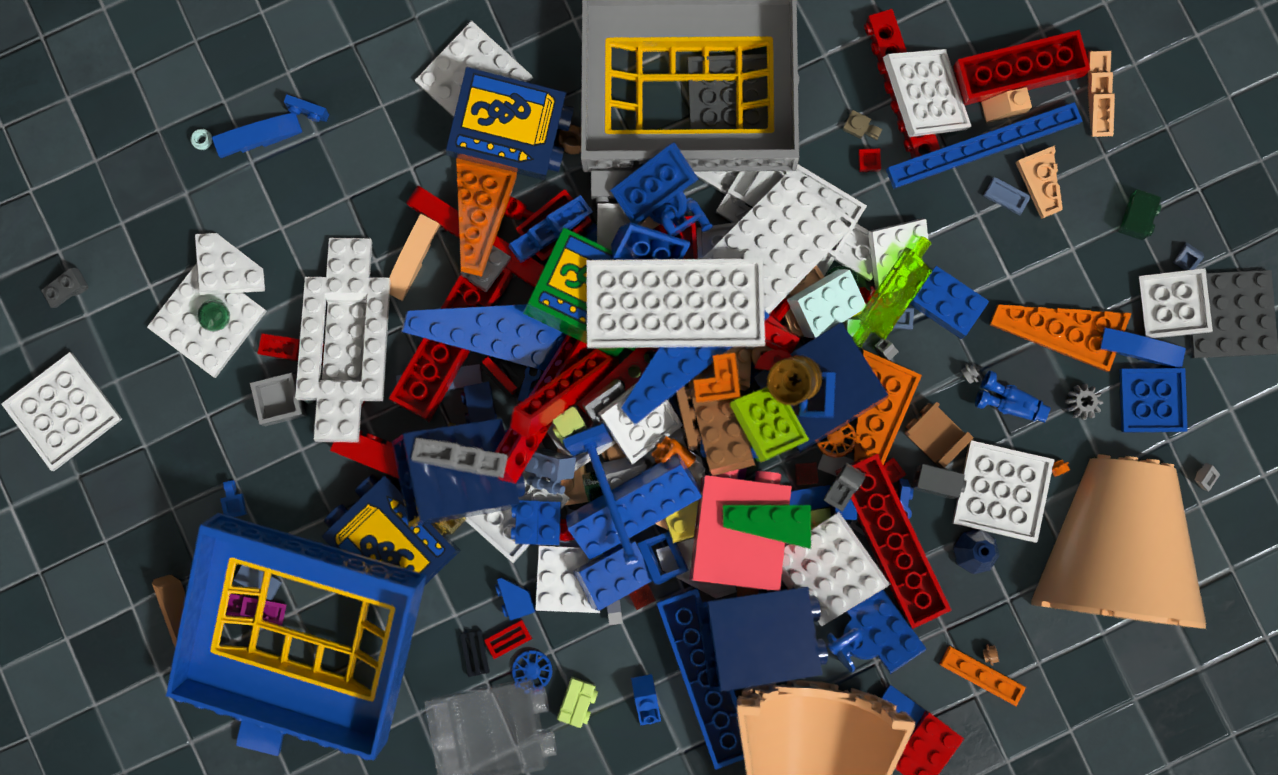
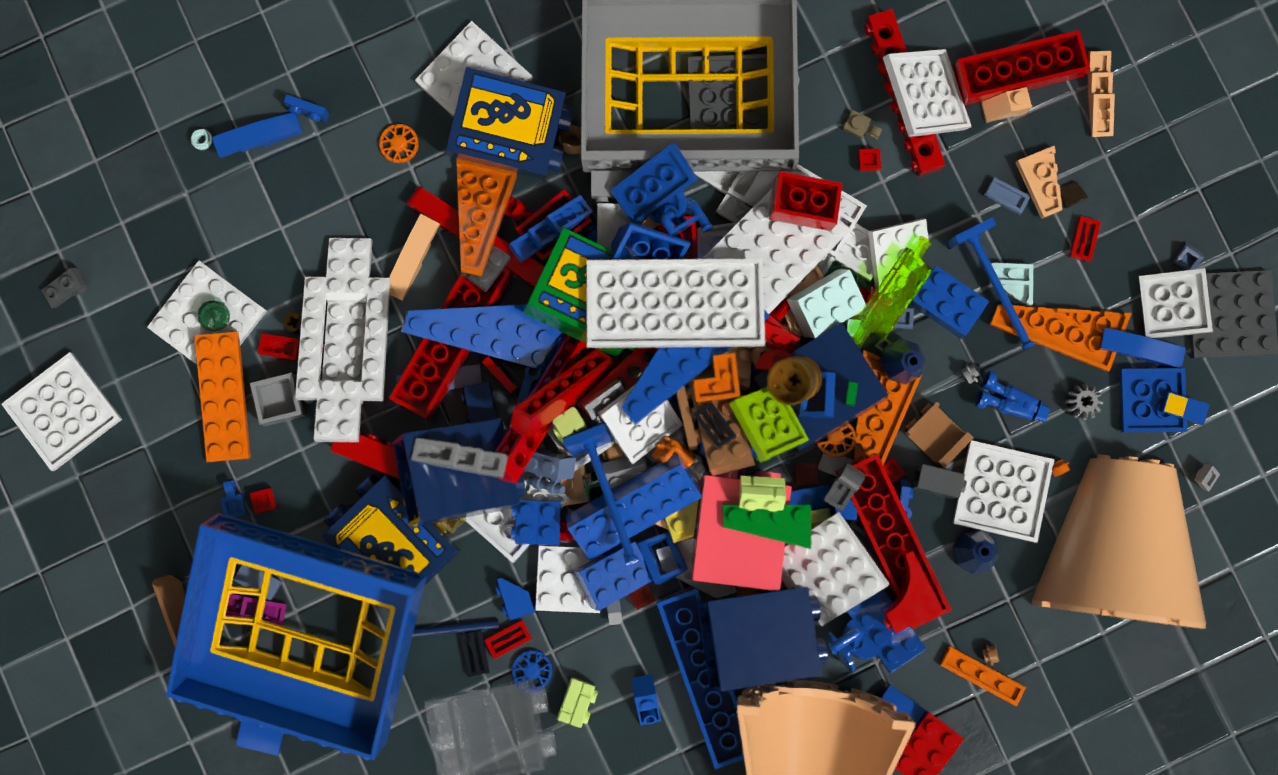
white plate [195,233,265,295] -> none
blue plate [886,102,1083,189] -> none
clear green brick [1119,189,1162,240] -> none
none -> orange plate [194,332,251,462]
none -> red plate [250,488,277,514]
none -> dark brown bush [284,313,302,334]
none -> orange wheel [379,124,419,163]
none -> dark blue bar [413,620,499,637]
none -> black tile [693,401,737,450]
none -> yellowish green brick [738,476,786,512]
none -> red brick [768,171,843,231]
none -> green tile [846,382,858,407]
none -> cone [879,339,926,385]
none -> red arch [882,549,943,634]
none -> blue tile [946,217,1035,350]
none -> light aqua wing [989,263,1033,306]
none -> dark brown slope [1060,181,1088,209]
none -> red tile [1069,216,1101,263]
none -> blue tile [1161,392,1210,425]

